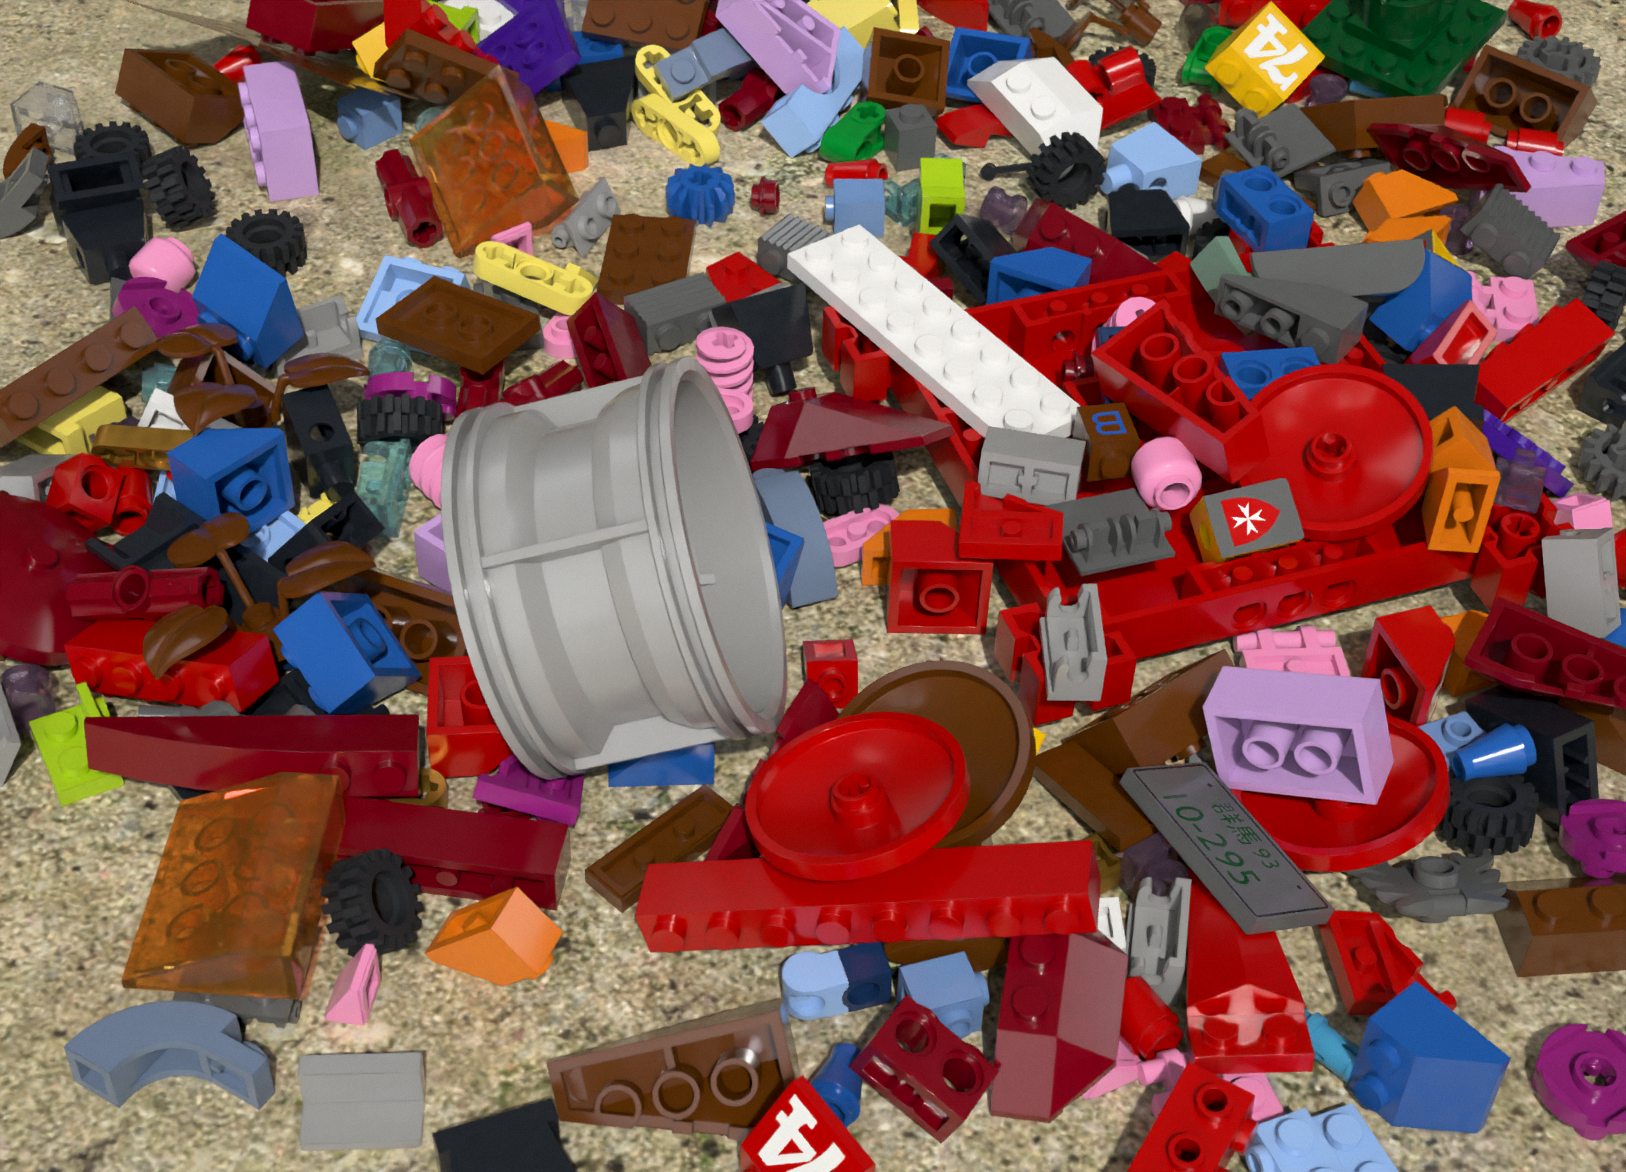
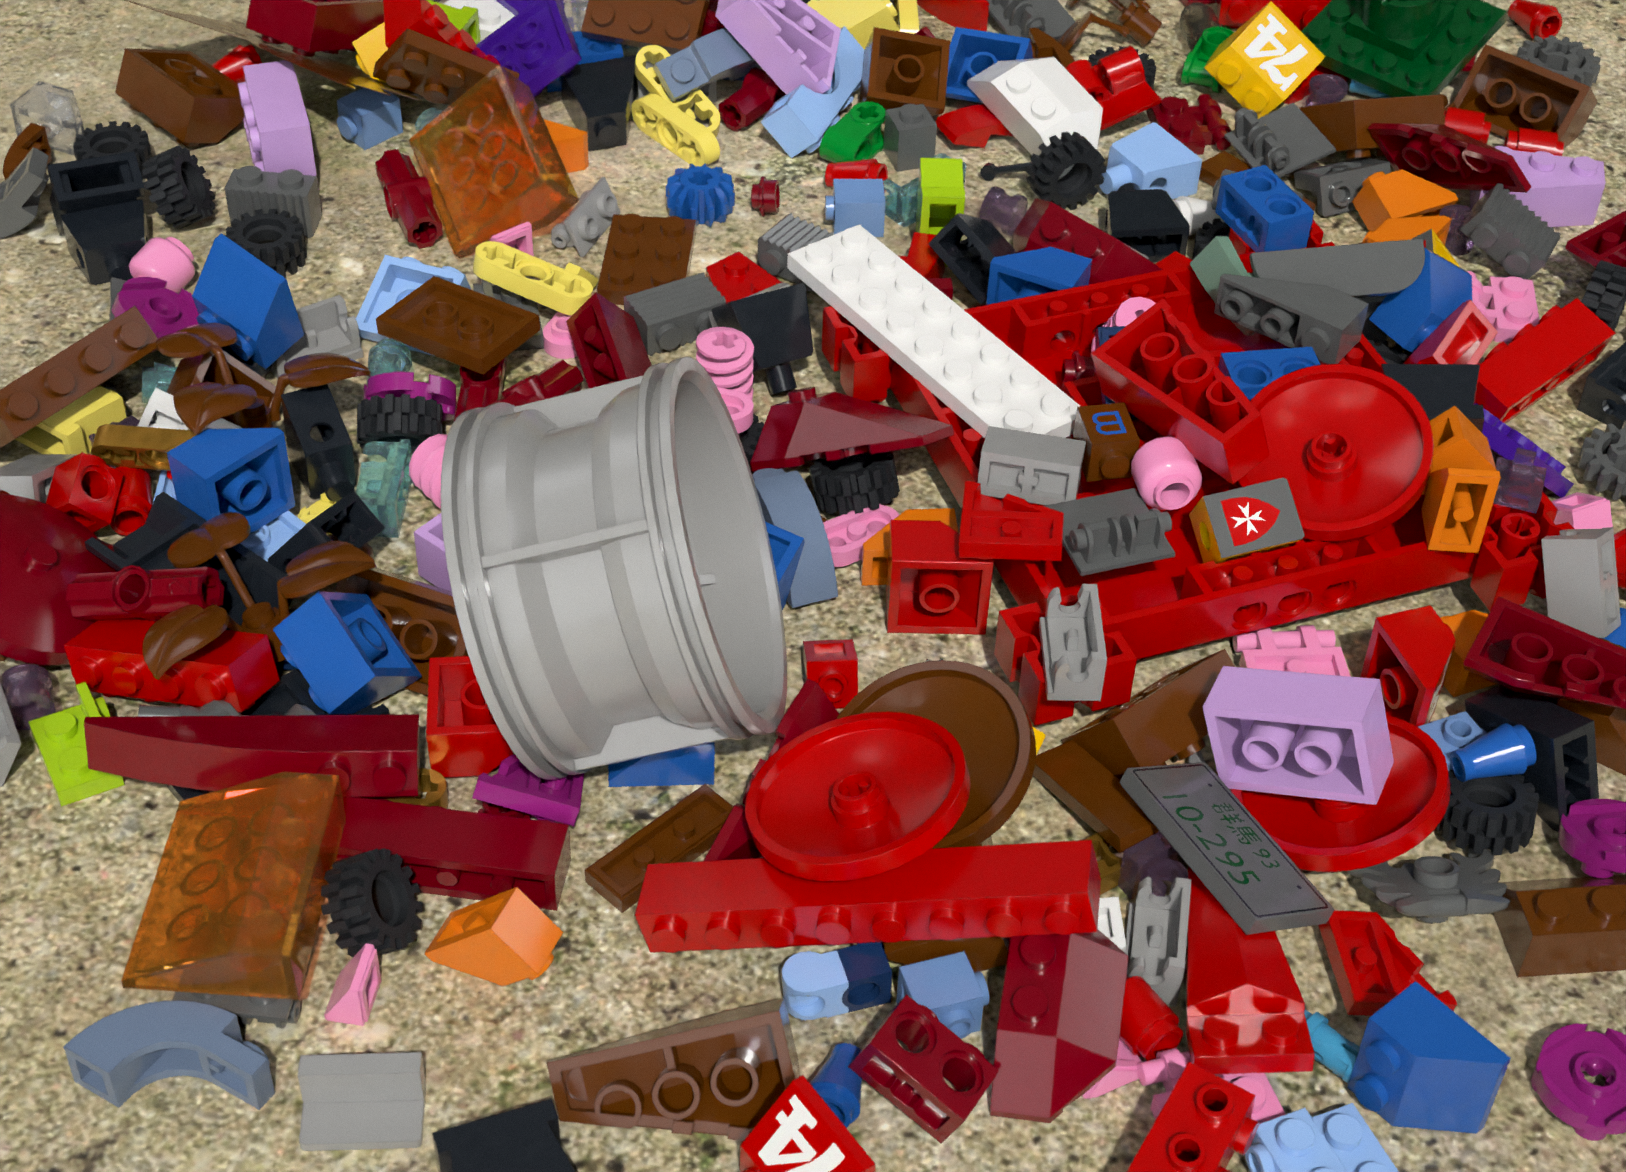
none -> dark grey brick [225,166,322,239]

